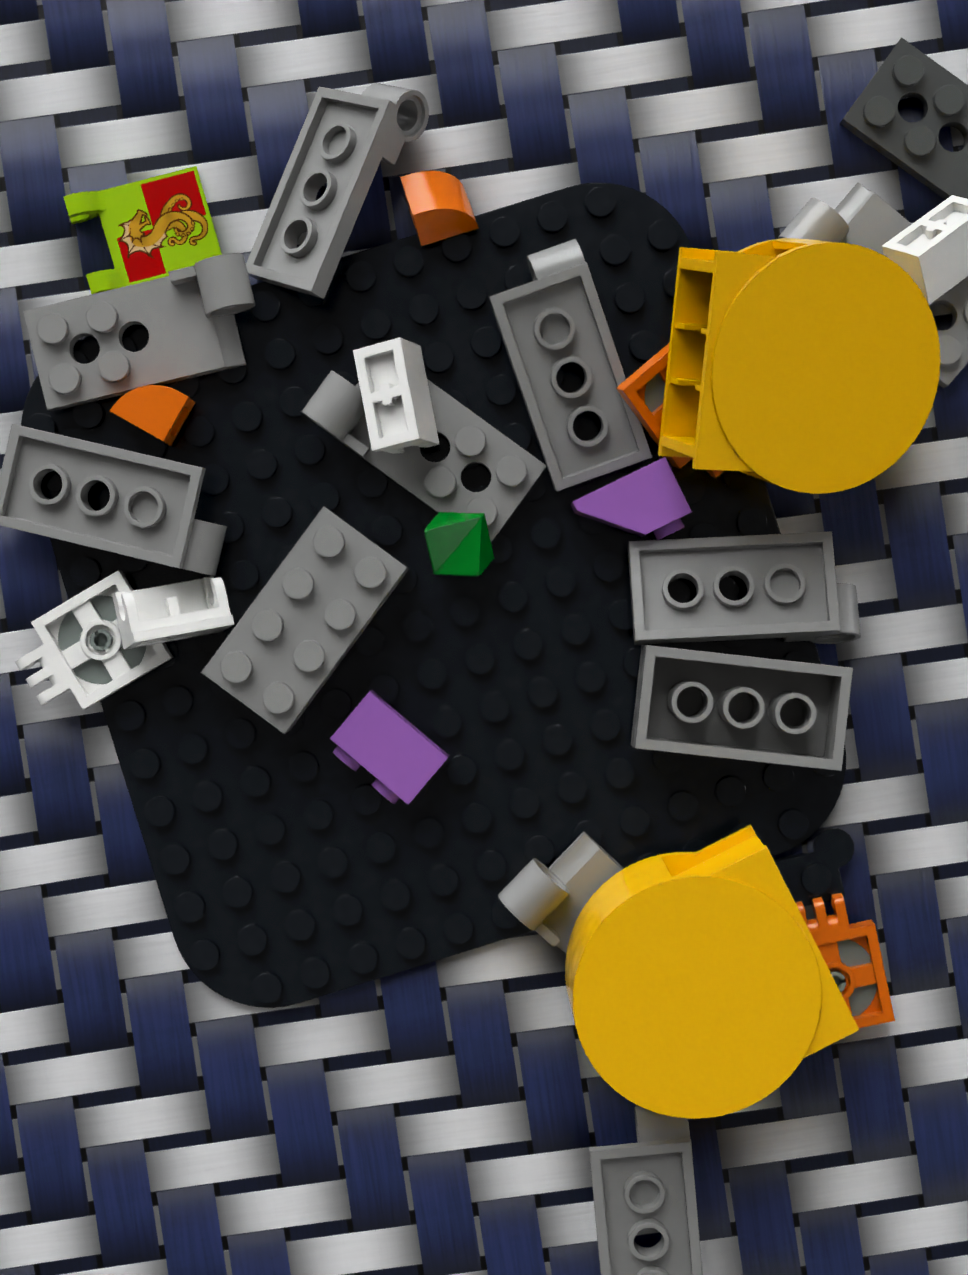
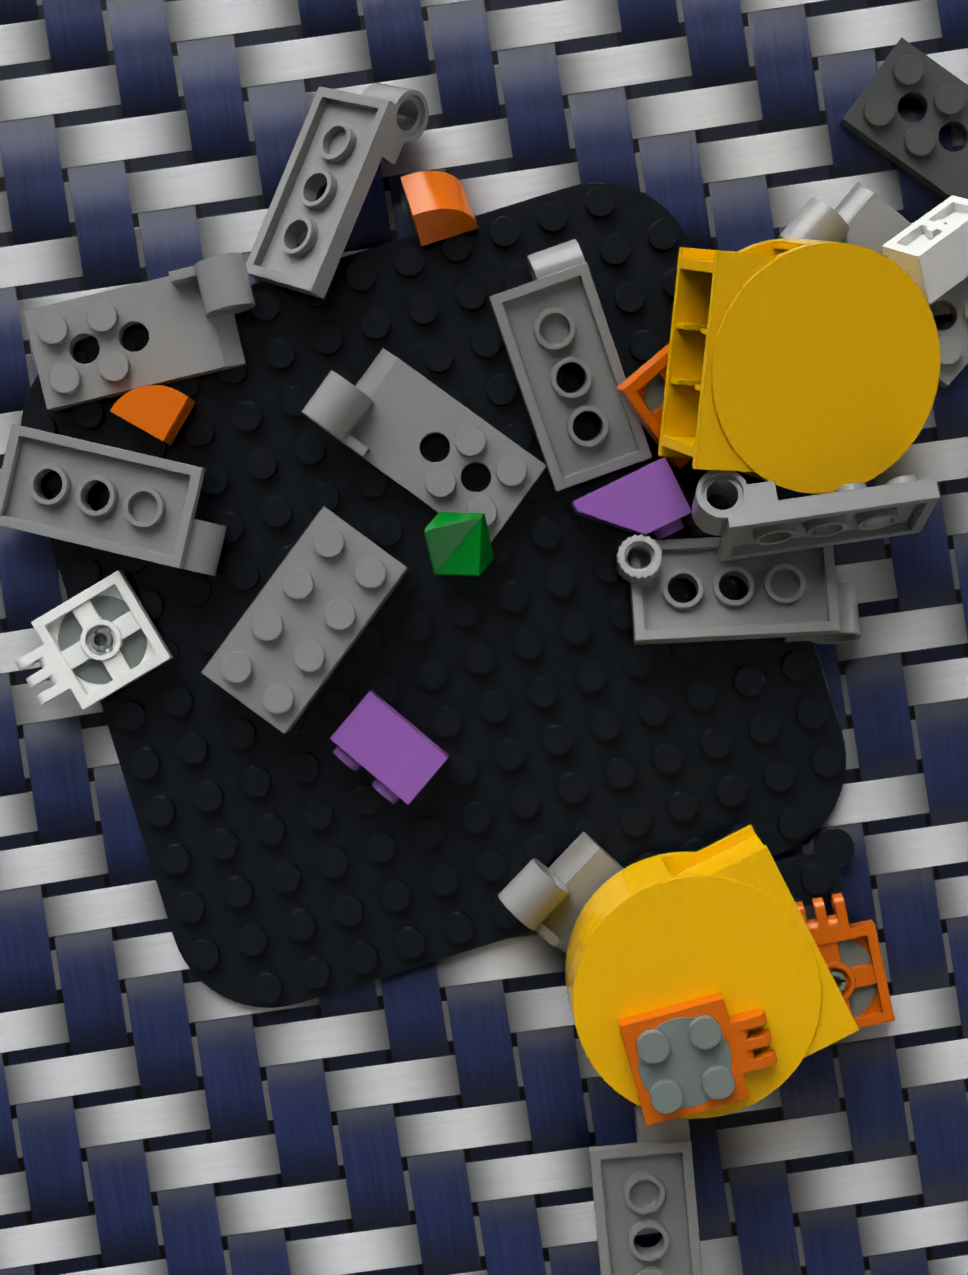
flag [63,166,222,294] -> none
white hinge [112,576,235,650] -> none
white hinge [353,337,439,454] -> none
light grey brick [631,645,853,771] -> none
none -> light grey axle [616,534,663,584]
none -> piece [618,992,778,1126]
none -> light grey hinge [692,470,940,562]

